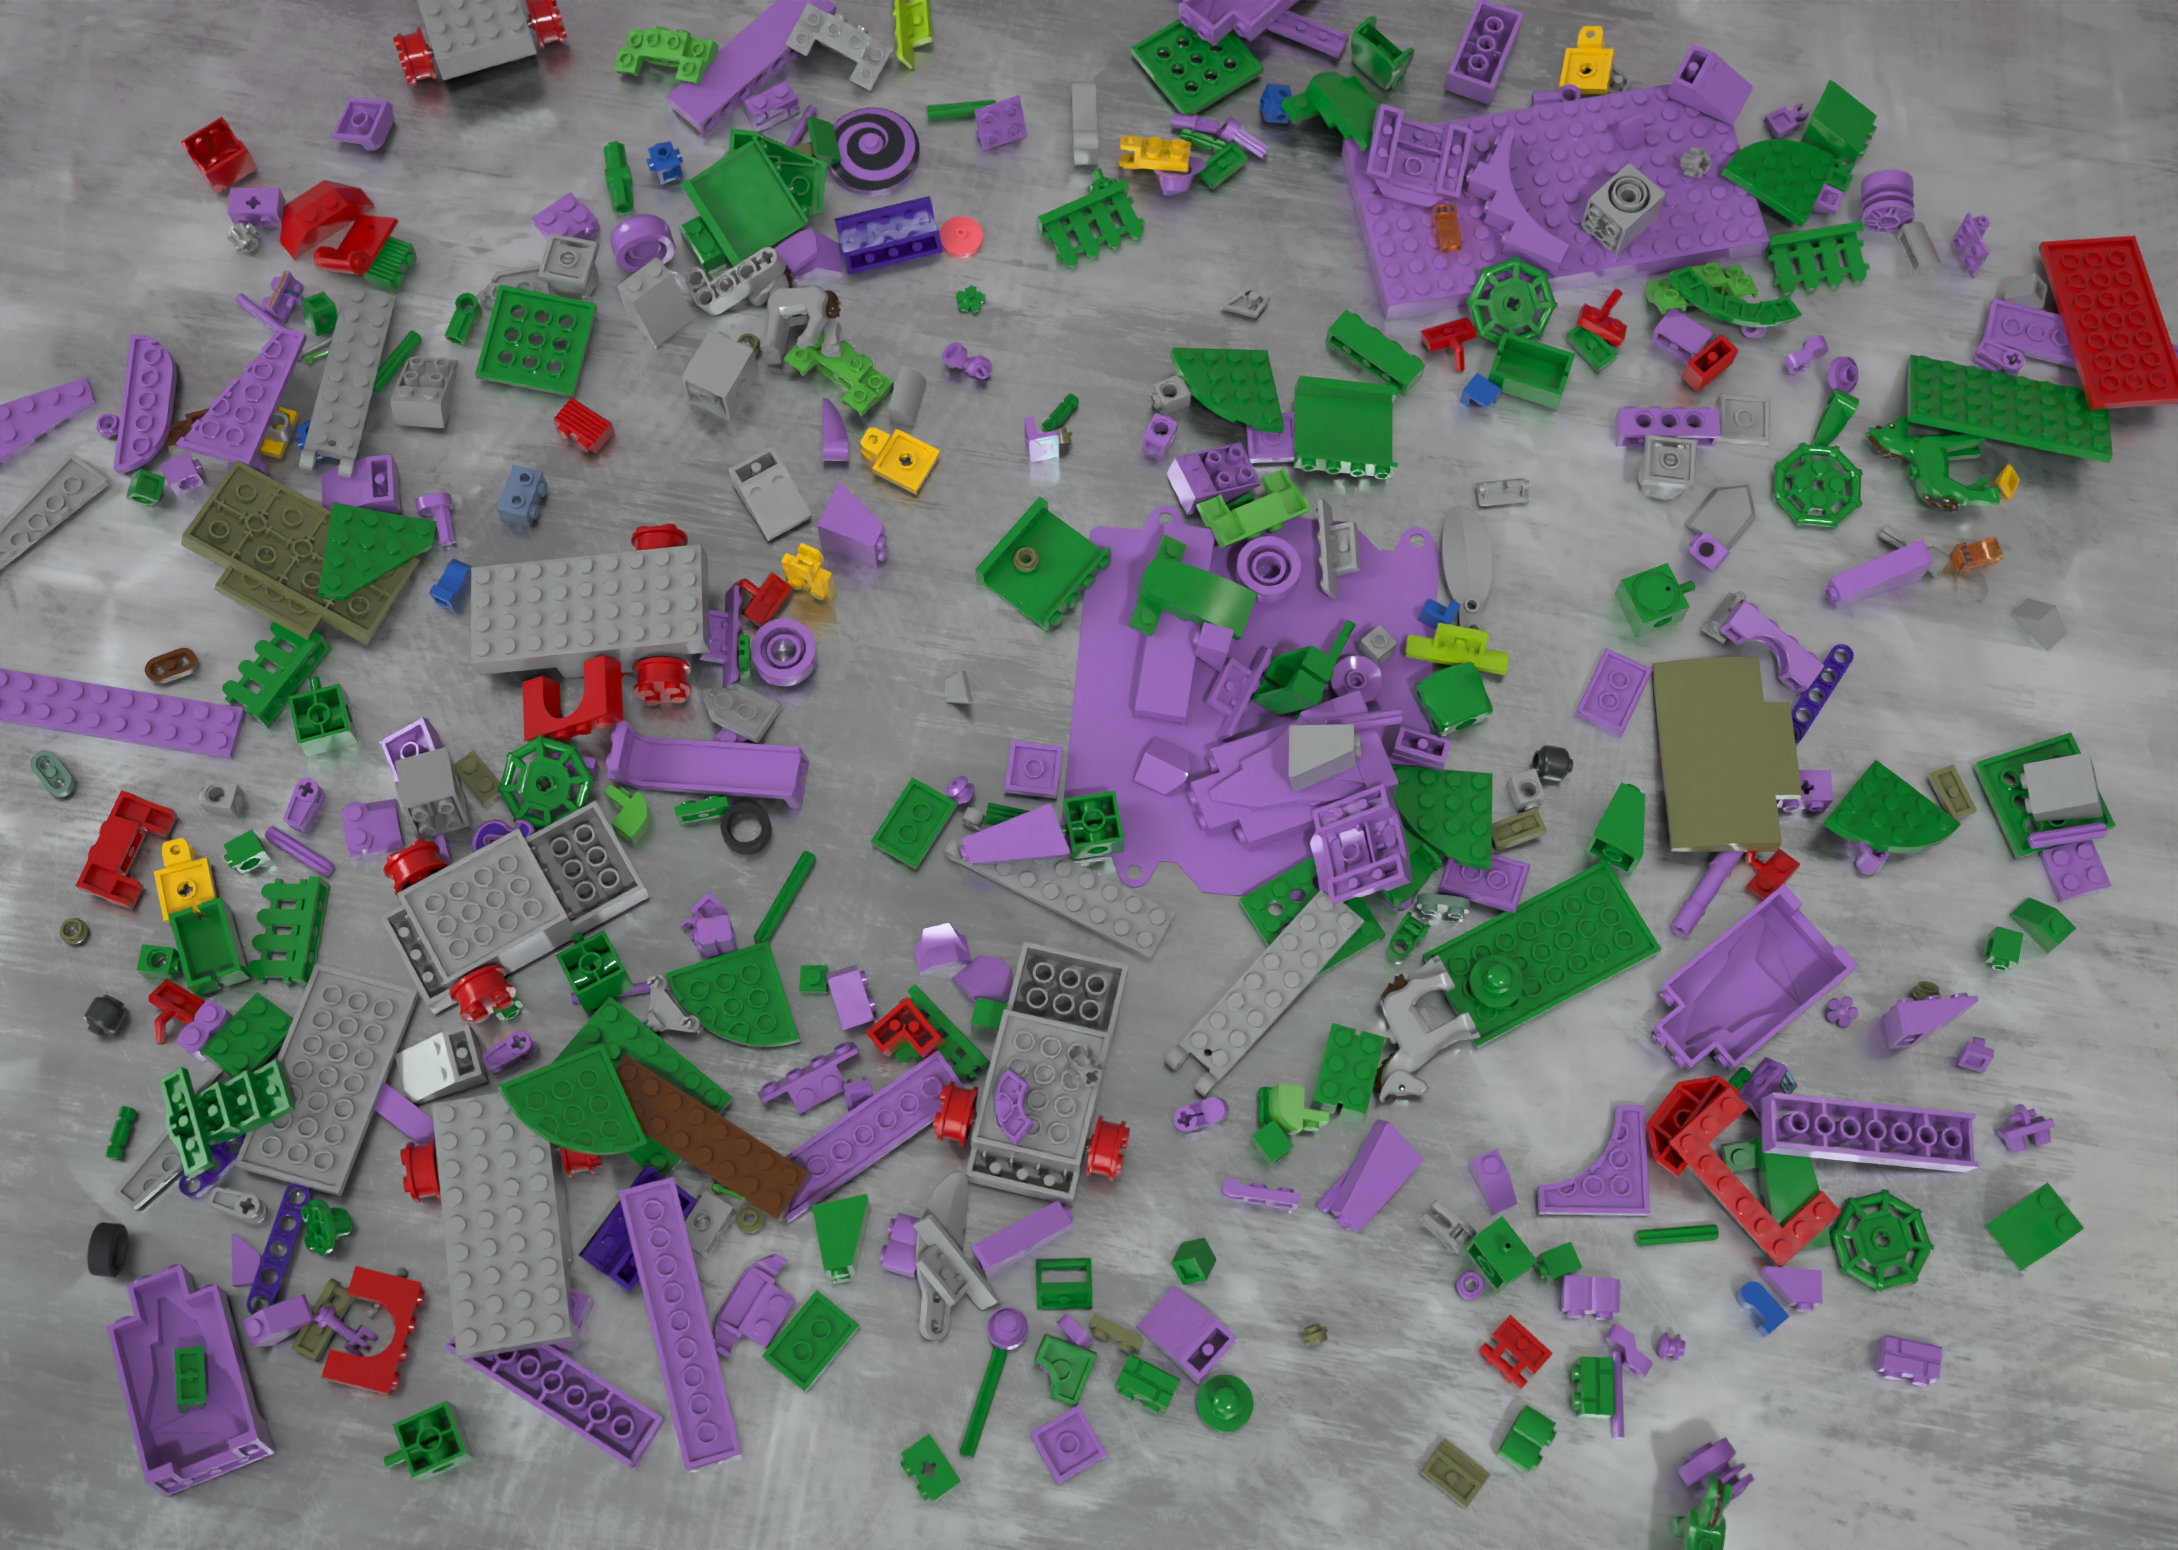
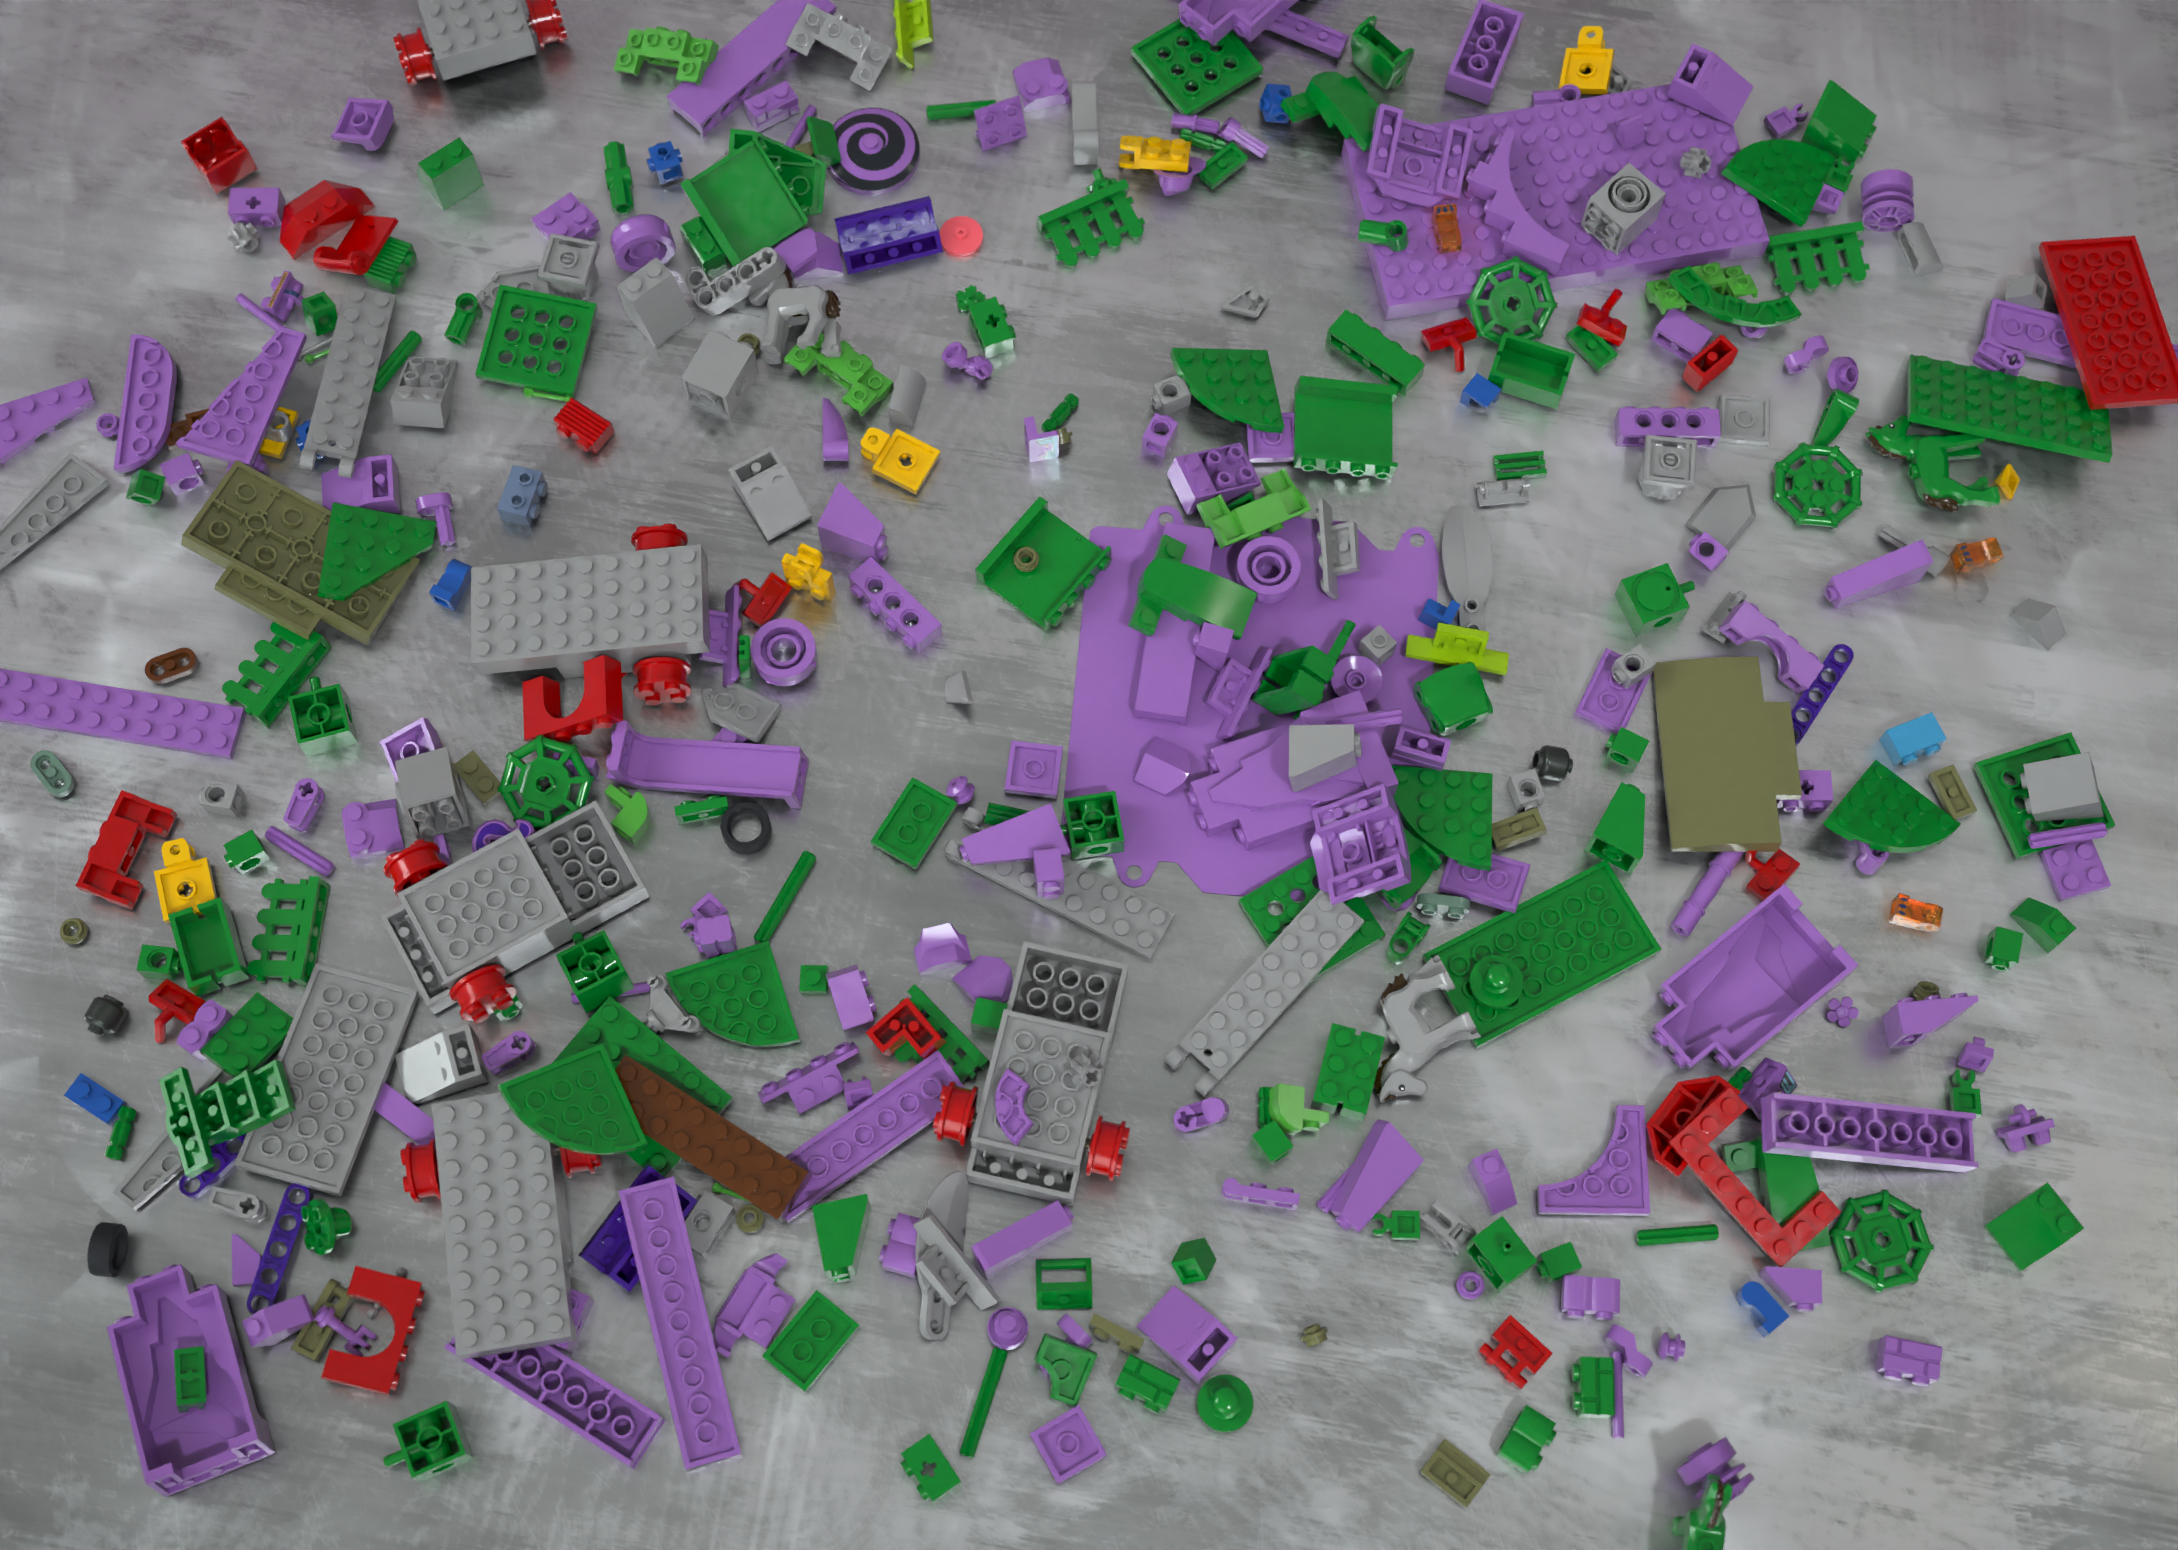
medium lavender hinge [1953,212,1990,279] -> none
none -> blue plate [64,1073,127,1126]
none -> green slope [416,137,484,211]
none -> bright green hinge [523,388,574,403]
none -> medium lavender brick [848,557,943,653]
none -> green brick [968,297,1016,358]
none -> medium lavender slope [1013,57,1070,113]
none -> medium lavender brick [1033,848,1064,900]
none -> green piece [1358,219,1409,252]
none -> green plate [1372,1210,1420,1240]
none -> green tile [1493,451,1547,481]
none -> green brick [1605,727,1649,771]
none -> light grey brick [1611,644,1656,690]
none -> dark azure piece [1879,712,1947,766]
none -> clear orange leg [1888,893,1943,932]
none -> green plate [1949,1069,1982,1118]

